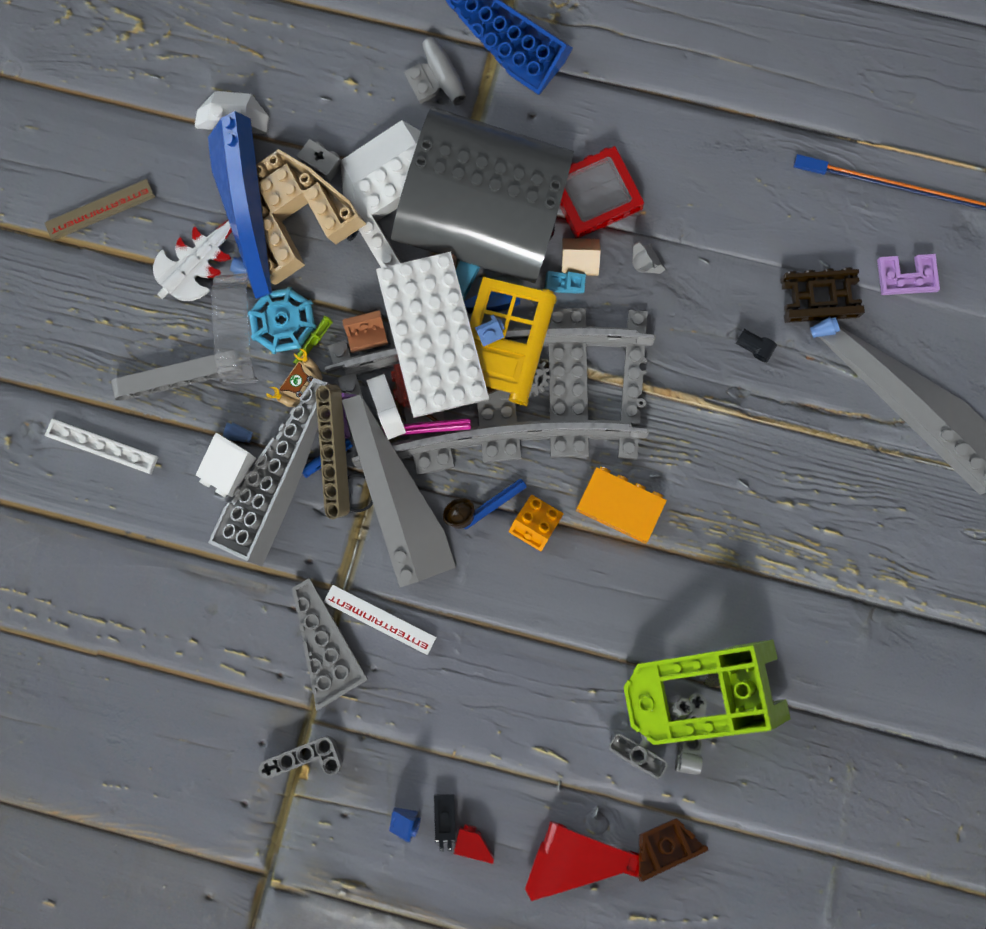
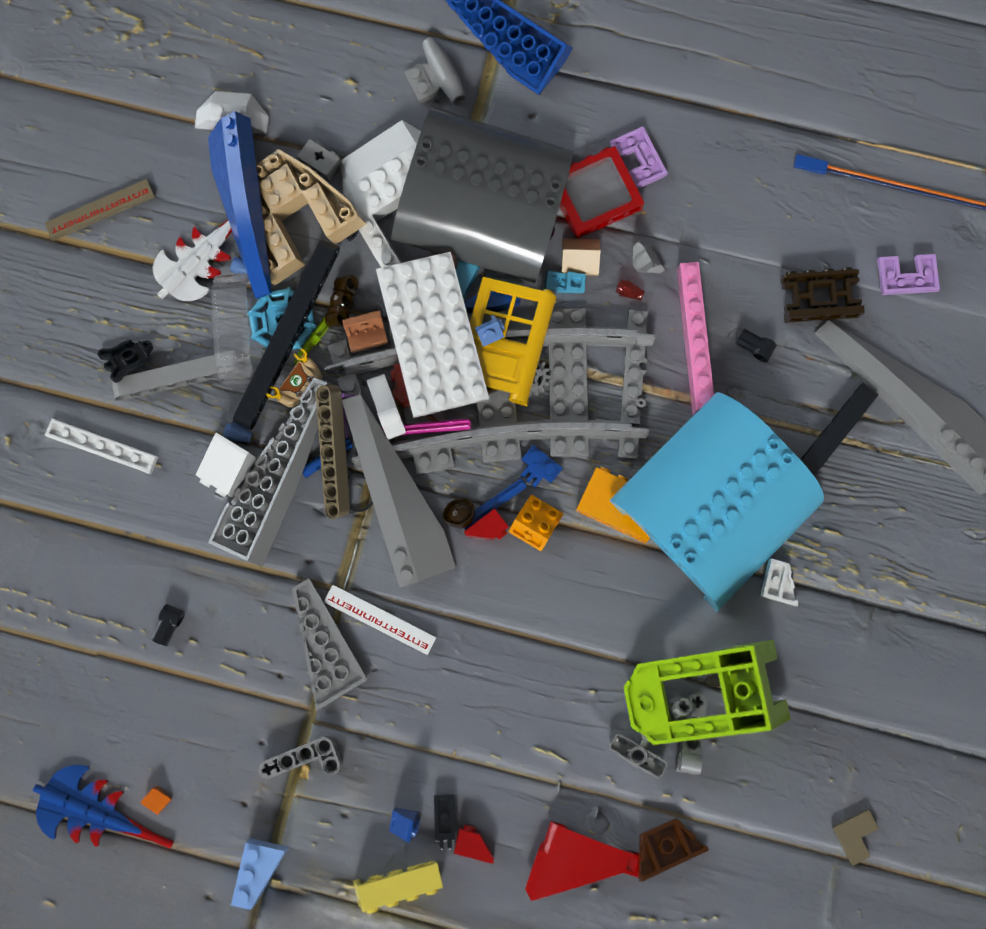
medium blue cone [810,317,840,338] -> none
none -> blue animal [33,765,174,849]
none -> black tile [97,340,153,383]
none -> orange slope [140,786,172,815]
none -> black piece [150,604,185,646]
none -> light blue wedge [231,838,289,910]
none -> black beam [233,239,340,430]
none -> dark brown piece [325,275,359,328]
none -> light yellow wedge [353,860,443,914]
none -> red slope [464,508,509,540]
none -> blue hinge [520,445,563,488]
none -> medium azure slope [609,392,824,612]
none -> lavender plate [610,127,668,189]
none -> clear red cone [616,279,645,301]
none -> bright pink brick [677,262,714,415]
none -> white wing [760,558,798,606]
none -> black beam [800,382,879,476]
none -> dark tan tile [832,809,879,866]

